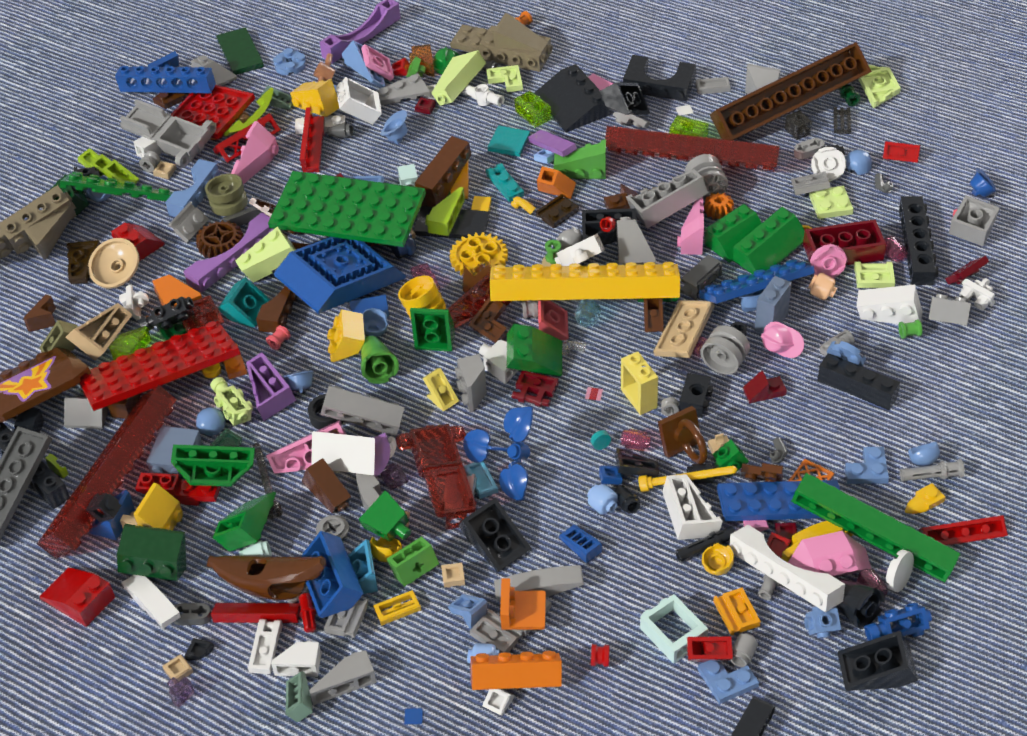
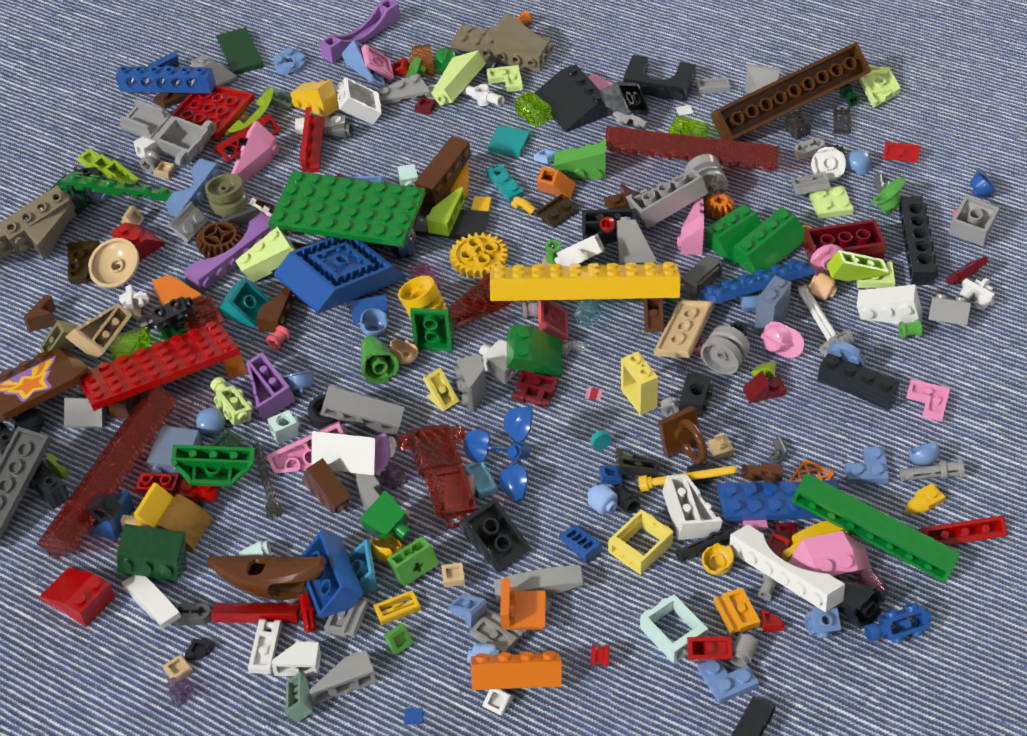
yellow tile [202,363,221,378] -> none
green slope [212,492,276,552] -> none
nougat piece [313,53,335,82] -> none
light grey gear [316,515,349,539] -> none
yellow slope [327,309,365,362] -> none
medium blue piece [380,110,408,144] -> none
reddish brown slope [462,261,492,294] -> none
reddish brown plate [468,297,509,343] -> none
medium lavender tile [528,129,577,157] -> none
light grey hair [557,227,583,250] -> none
clear pink brick [621,428,651,451] -> none
green brick [712,439,749,476] -> none
black slope [837,630,918,691] -> none
clear pink brick [884,236,907,262] -> none
white tile [886,549,914,593] -> none
none -> tan tile [121,205,145,225]
none -> pearl gold slope [156,494,213,550]
none -> light aqua brick [267,410,300,444]
none -> bright green tile [384,623,413,655]
none -> light nougat hair [389,338,418,364]
none -> light yellow window [608,510,673,575]
none -> lime slope [752,361,776,379]
none -> red tile [759,610,785,632]
none -> white axle [798,285,836,341]
none -> lime slope [826,250,889,281]
none -> bright green piece [871,178,906,215]
none -> bright pink plate [906,379,950,422]

